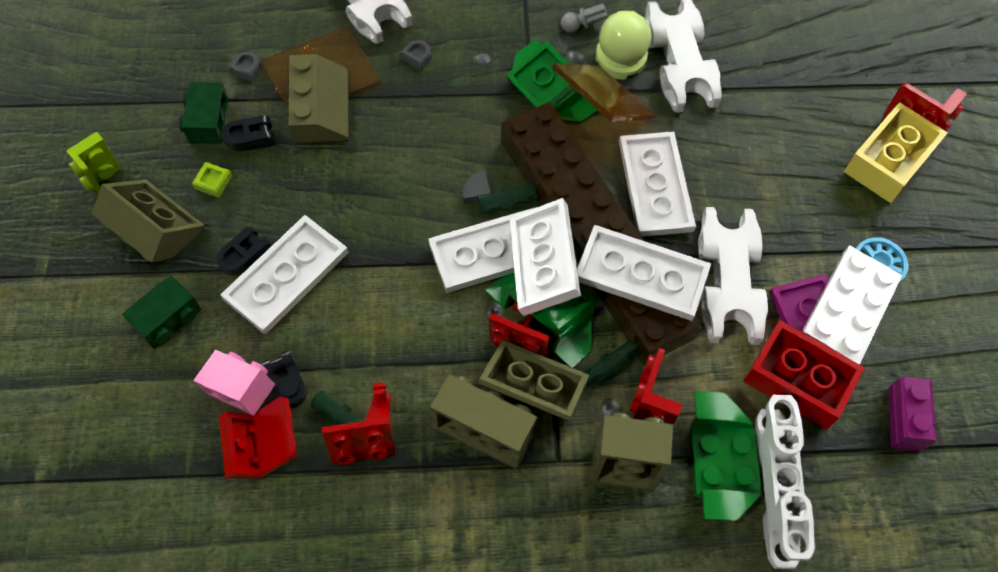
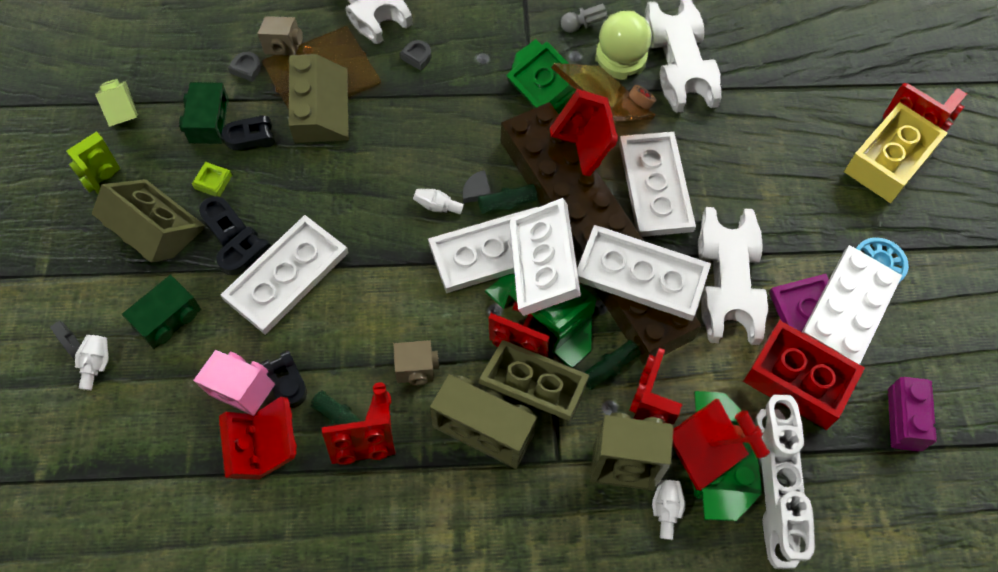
none -> dark grey tile [50,321,80,360]
none -> white piece [75,335,109,391]
none -> yellowish green slope [95,79,138,127]
none -> black plate [199,196,246,247]
none -> dark tan brick [258,16,303,55]
none -> dark tan brick [393,340,439,385]
none -> white piece [413,189,464,215]
none -> red bracket [549,89,618,176]
none -> medium nougat tile [629,85,656,109]
none -> white piece [652,480,686,540]
none -> red plate [672,399,770,491]

